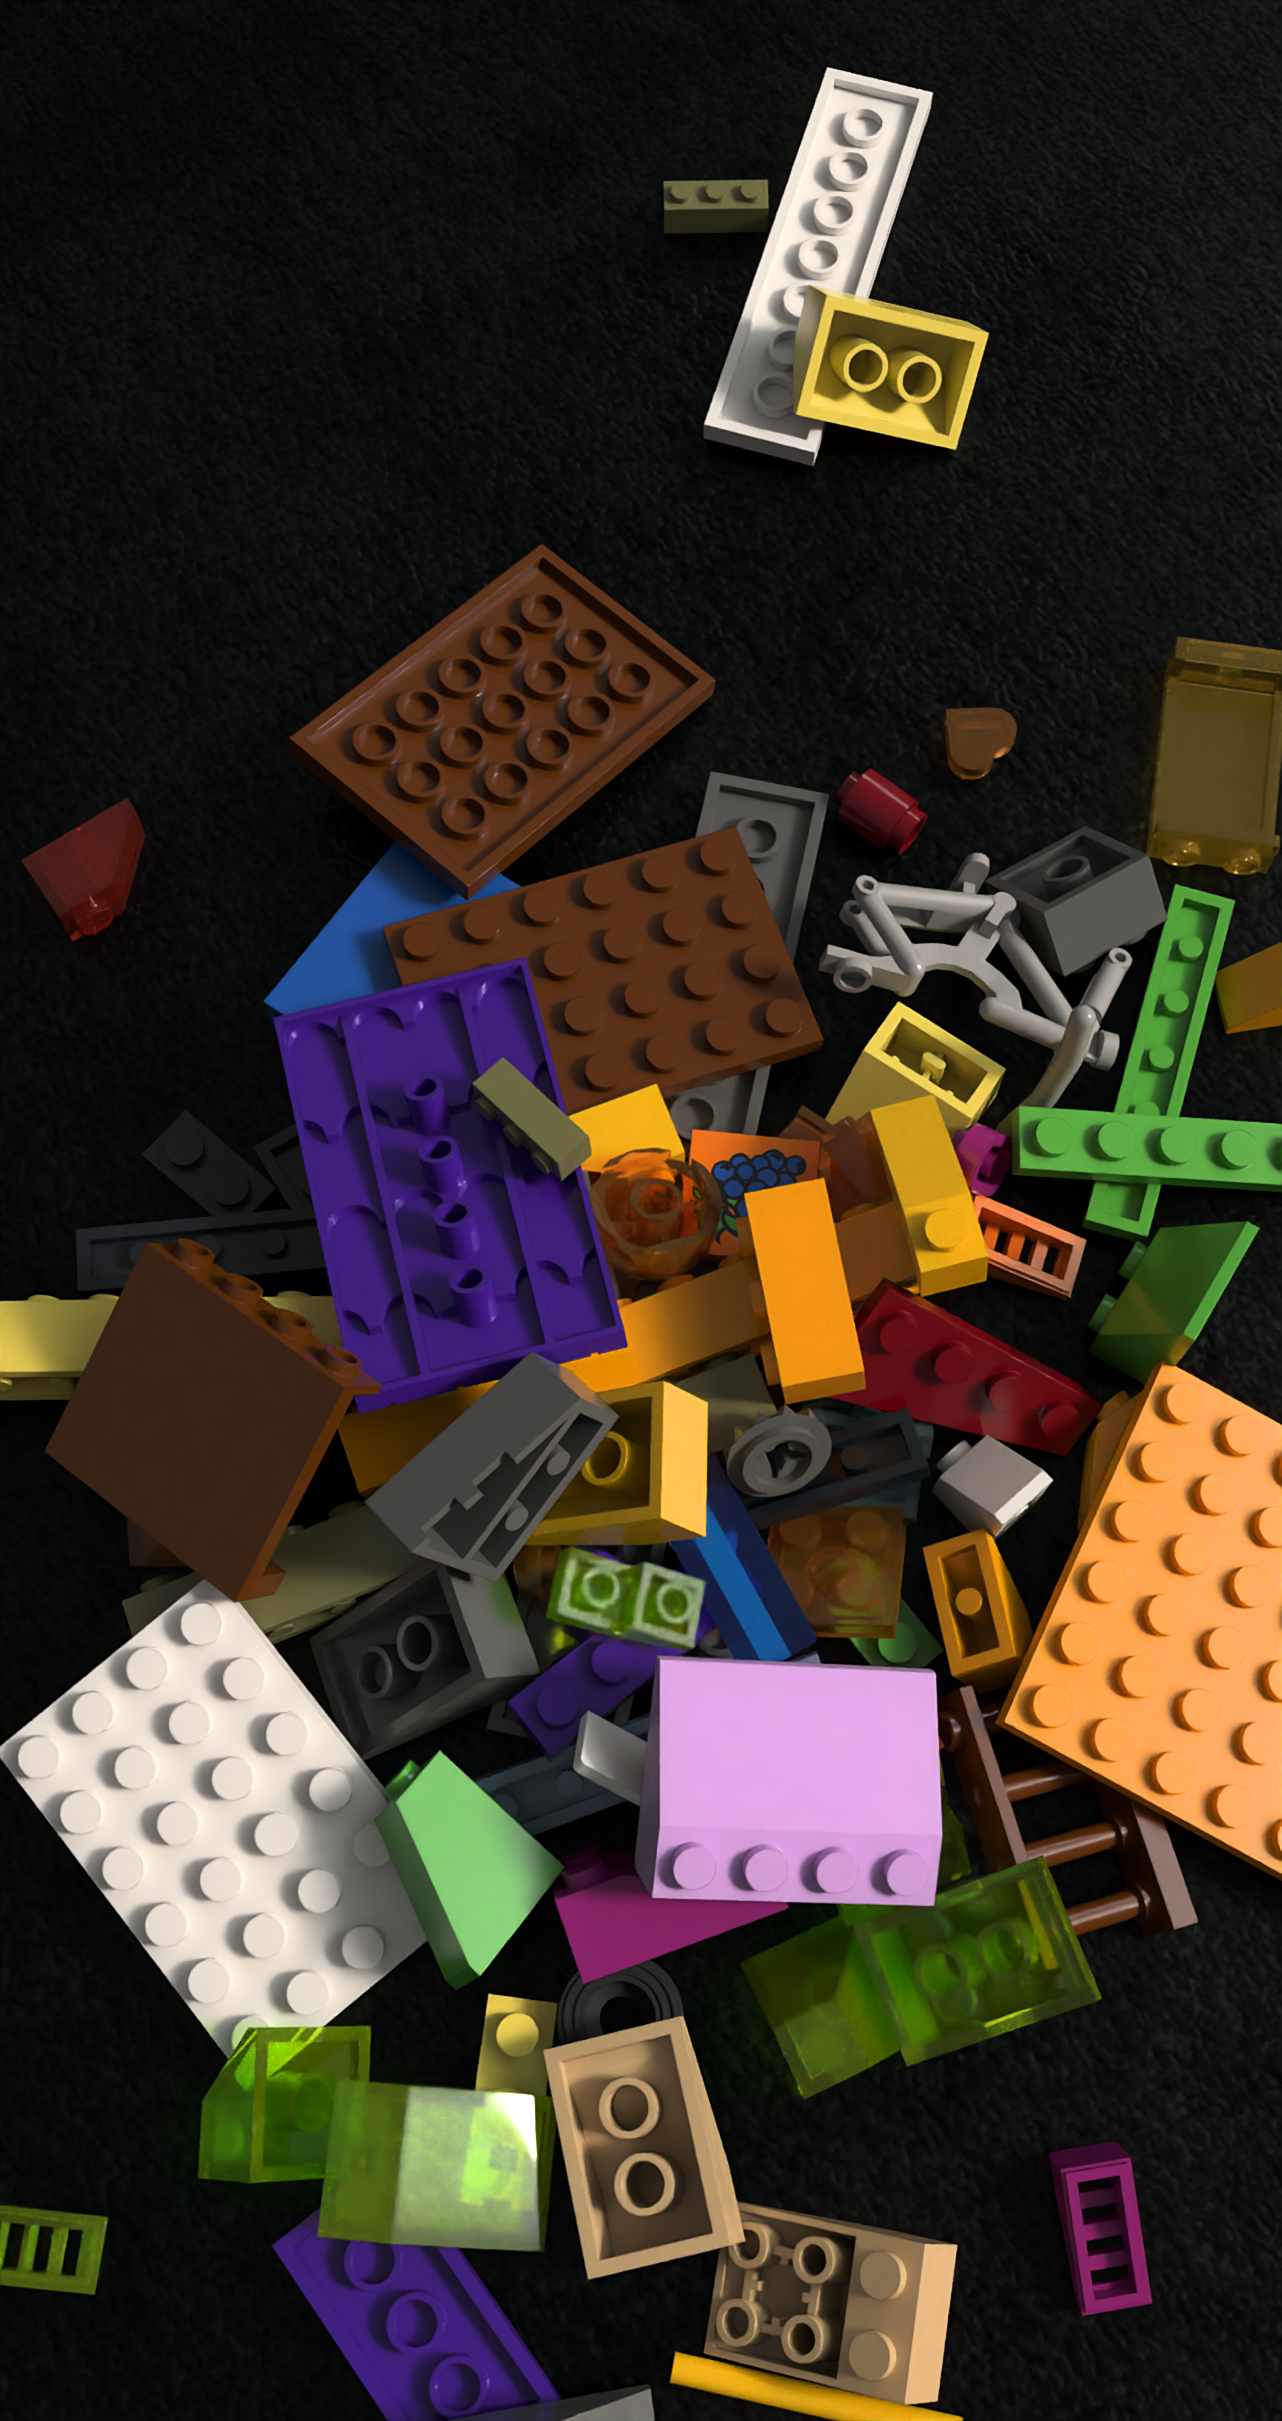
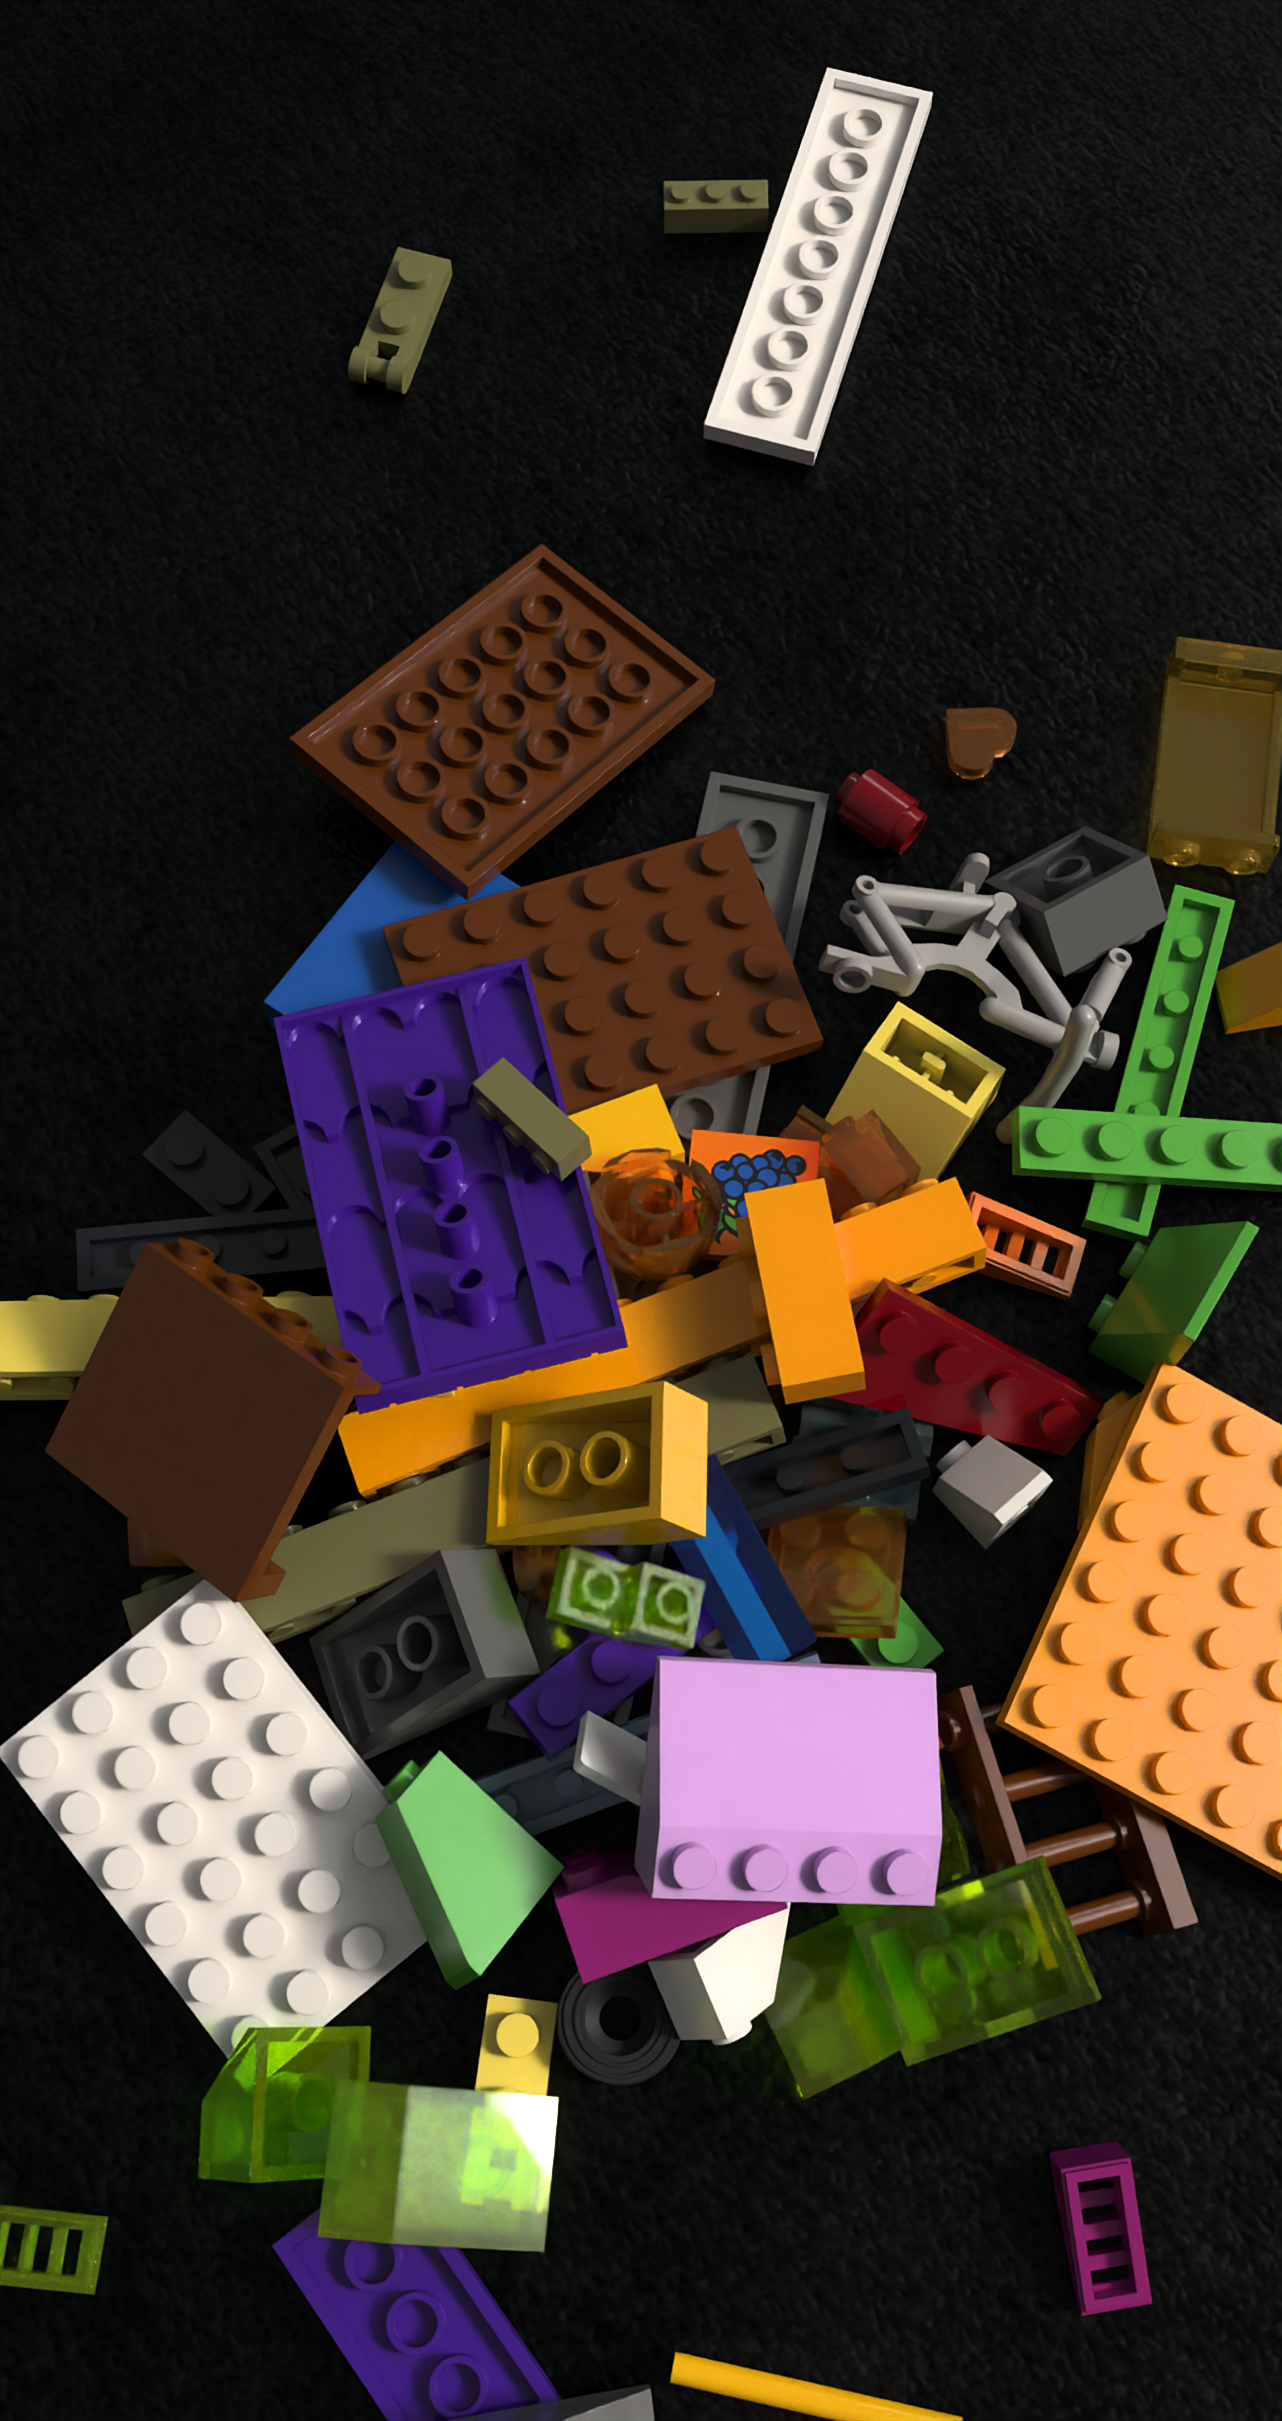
clear red slope [21,798,146,942] -> none
dark grey wedge [365,1351,620,1582] -> none
tan slope [543,2016,745,2280] -> none
tan slope [704,2201,957,2405] -> none
dark grey gear [723,1404,832,1497] -> none
light yellow slope [793,284,989,450] -> none
yellow slope [870,1094,989,1297] -> none
light orange slope [923,1527,1034,1694] -> none
magenta plate [951,1123,1012,1197] -> none
none -> olive plate [348,247,453,394]
none -> white slope [647,1902,791,2045]

